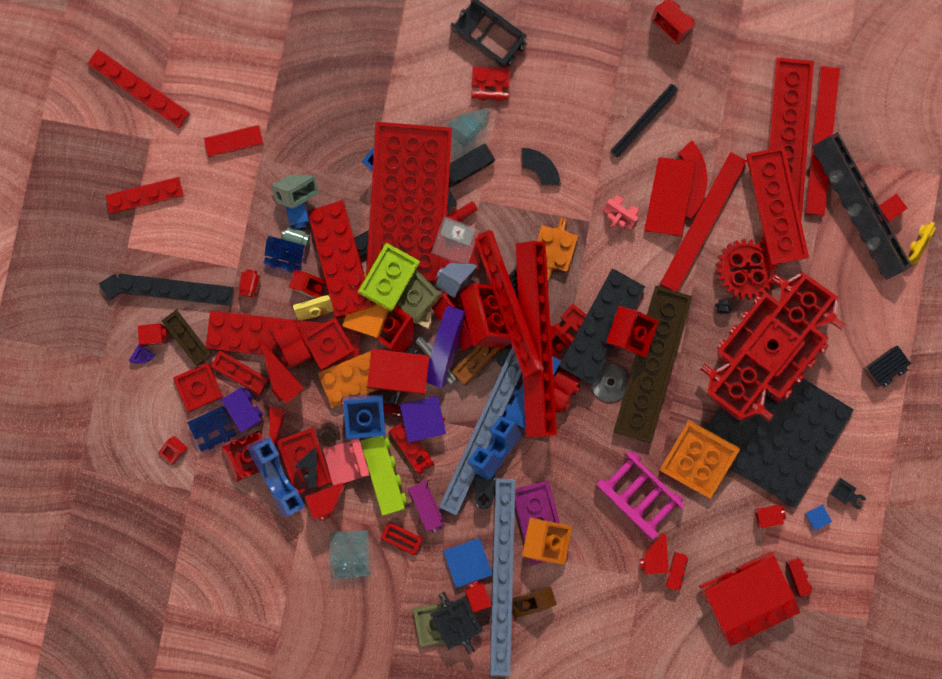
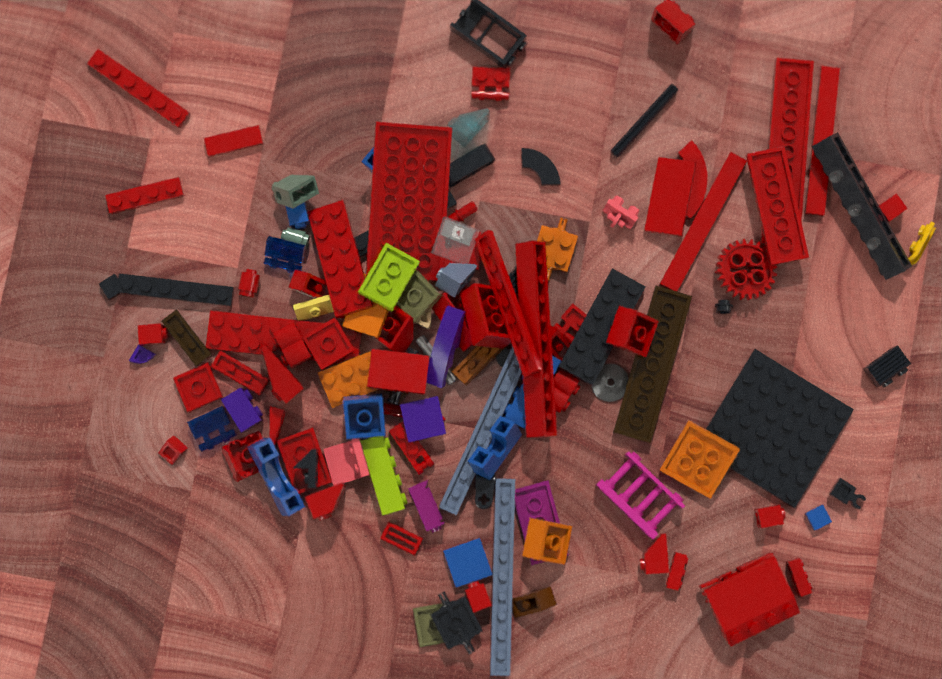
clear smoke gear [316,422,340,447] -> none
clear light blue bracket [330,530,371,578] -> none
red piece [700,272,846,421] -> none

